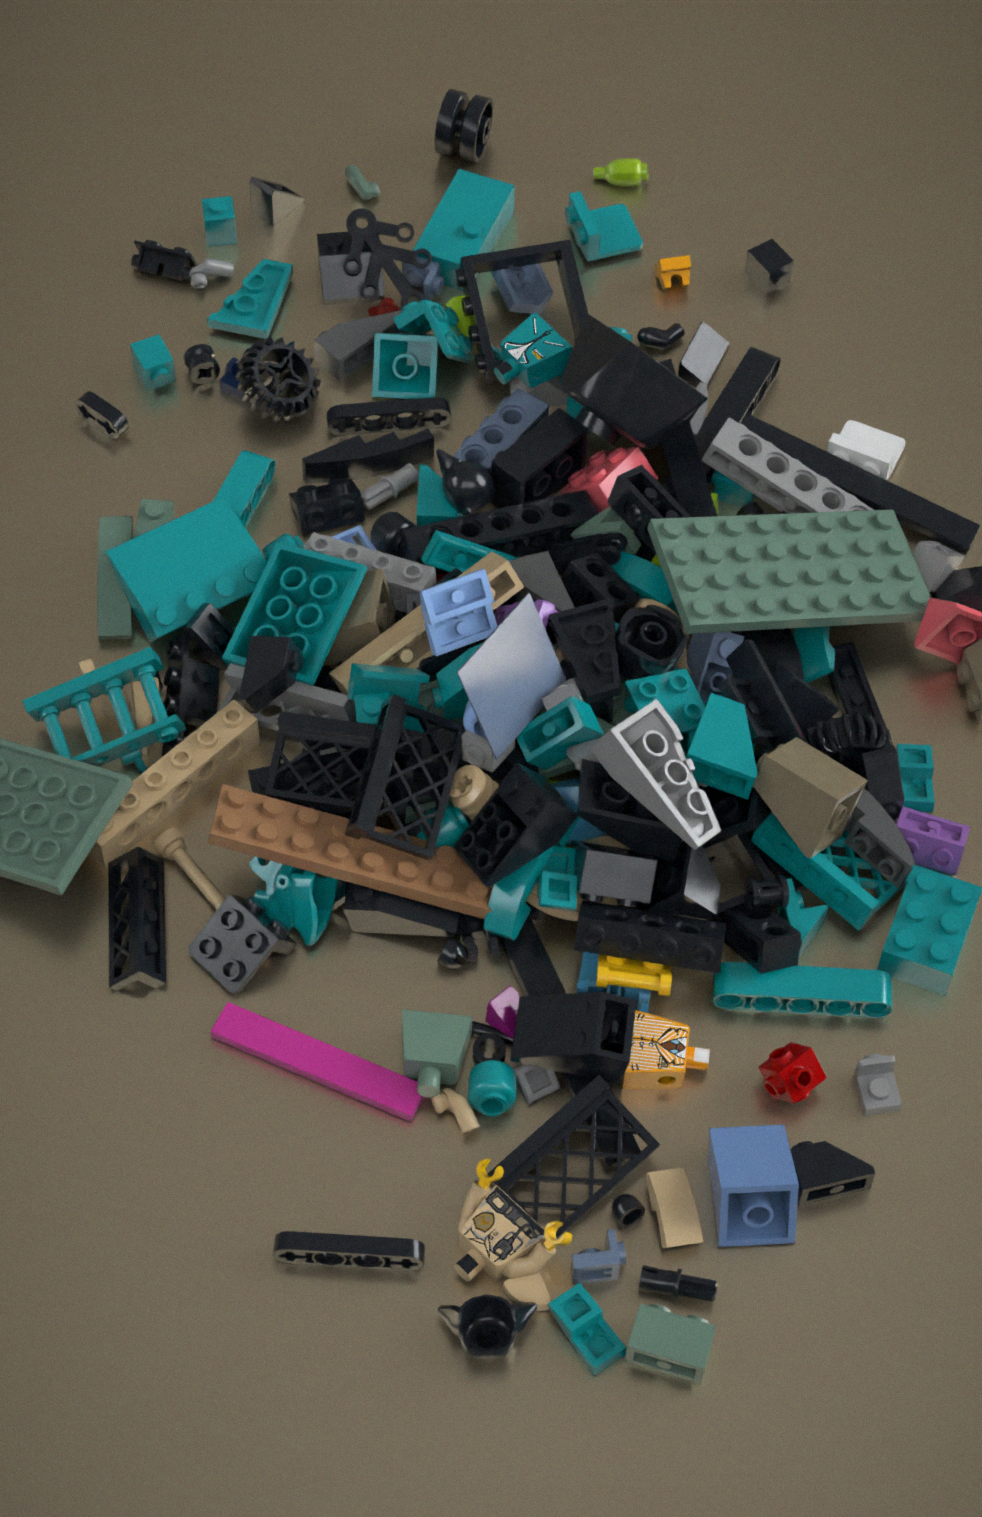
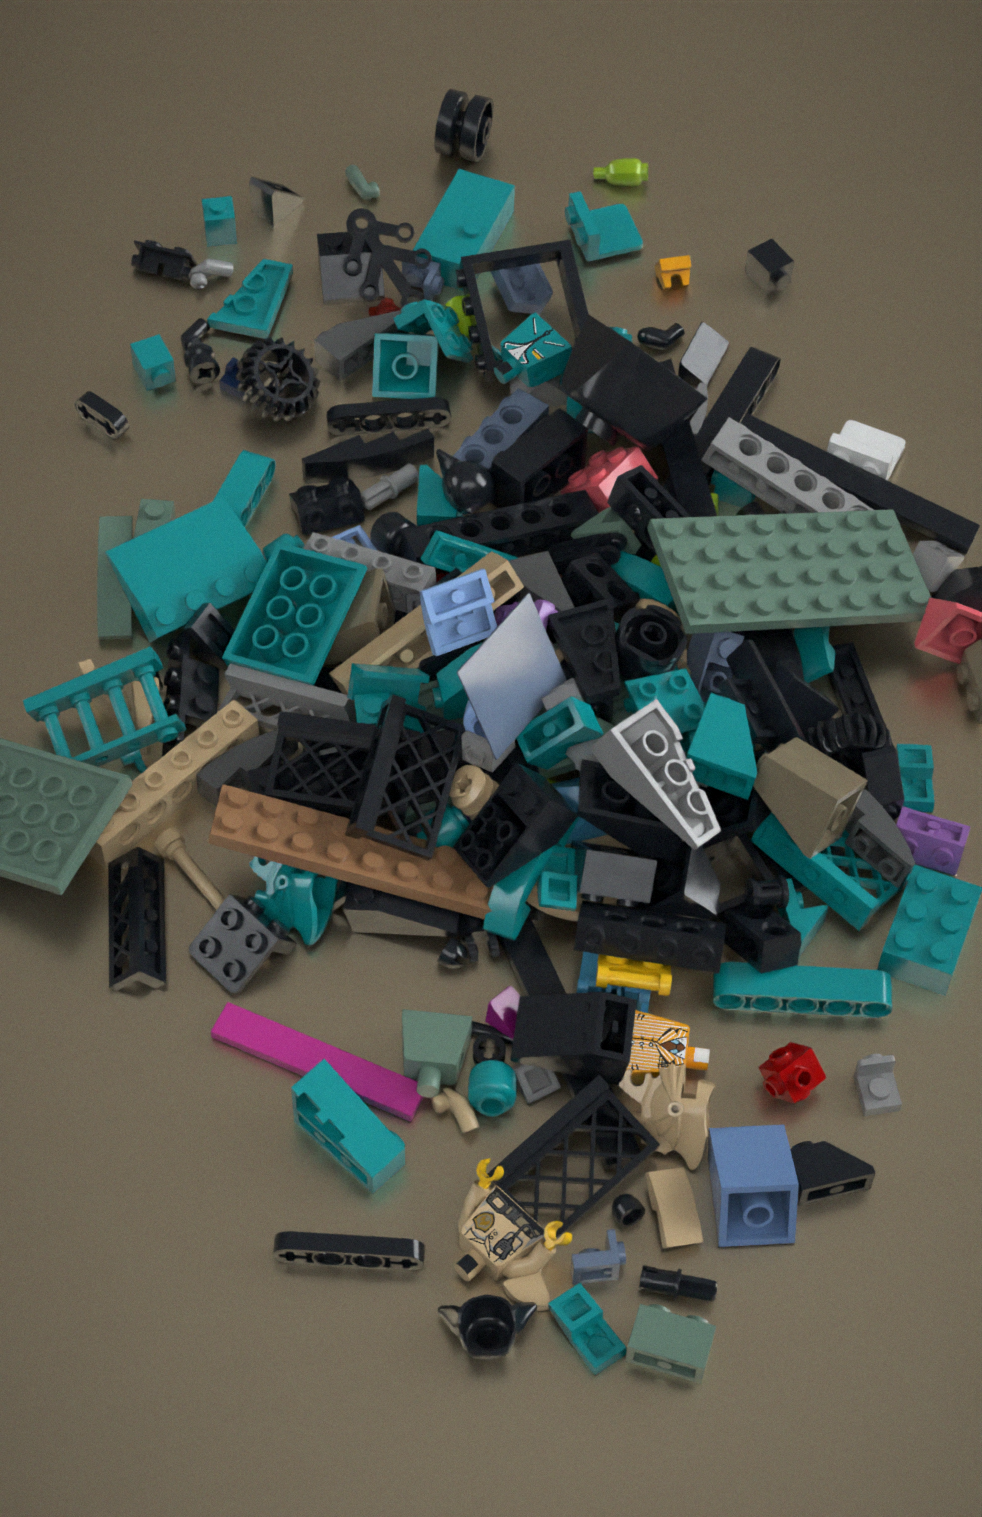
black slope [238,636,303,713] -> none
none -> black arm [181,318,210,353]
none -> dark grey slope [196,730,299,806]
none -> teal wedge [291,1059,405,1194]
none -> tan helmet [619,1064,716,1170]

